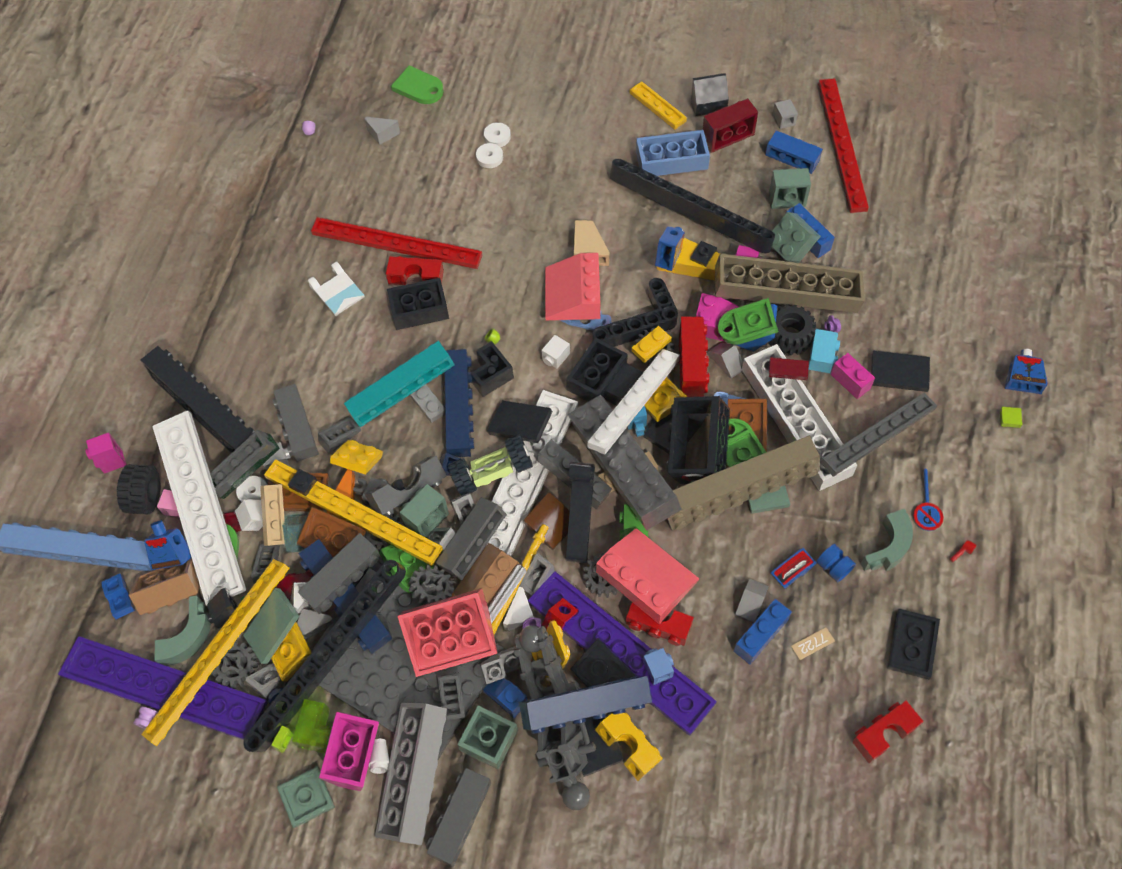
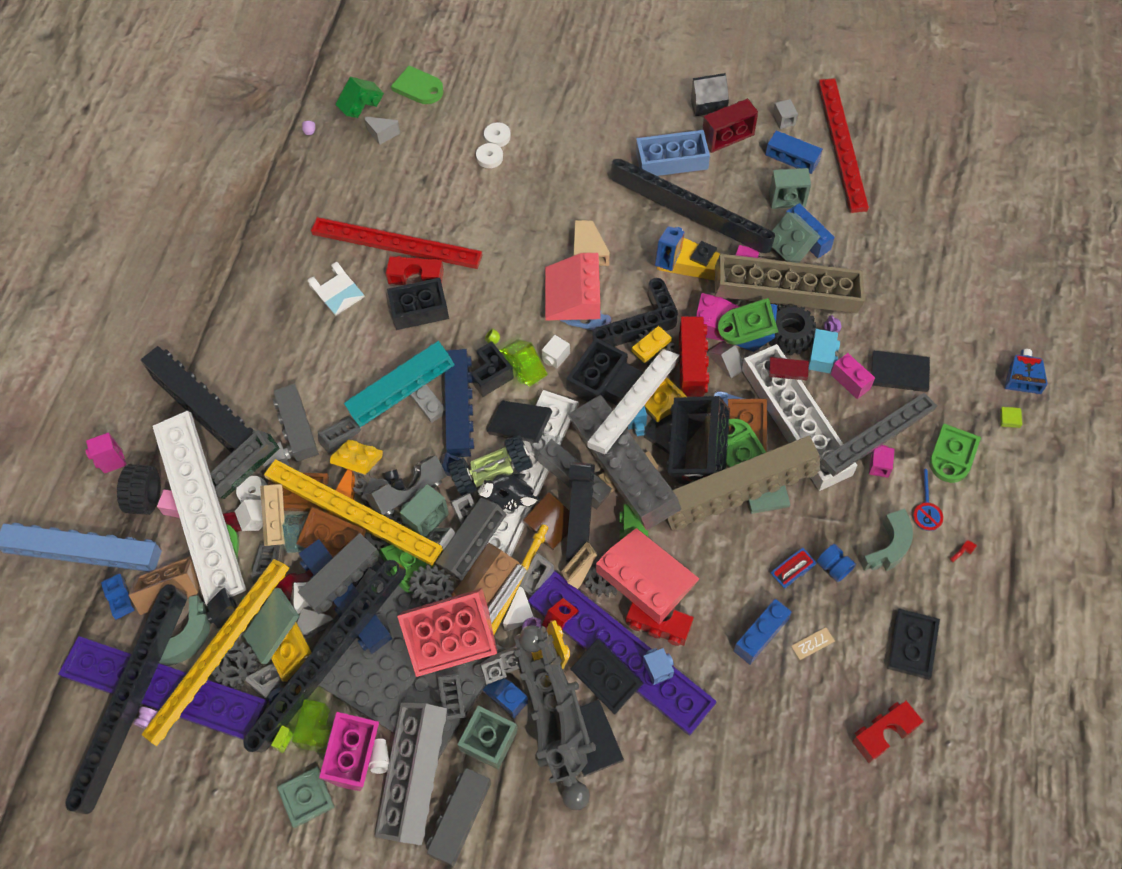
blue torso [144,520,192,570] -> none
black plate [288,469,317,496] -> none
brick [519,676,652,734] -> none
yellow arch [595,712,663,781] -> none
yellow tile [630,81,687,130] -> none
light grey slope [735,579,769,623] -> none
none -> black beam [65,584,187,814]
none -> green brick [335,76,384,118]
none -> black hinge [382,469,399,485]
none -> black piece [478,473,540,512]
none -> clear neon green brick [500,339,548,386]
none -> tan slope [561,542,597,589]
none -> dark pink brick [869,445,895,478]
none -> bright green tile [930,423,981,483]

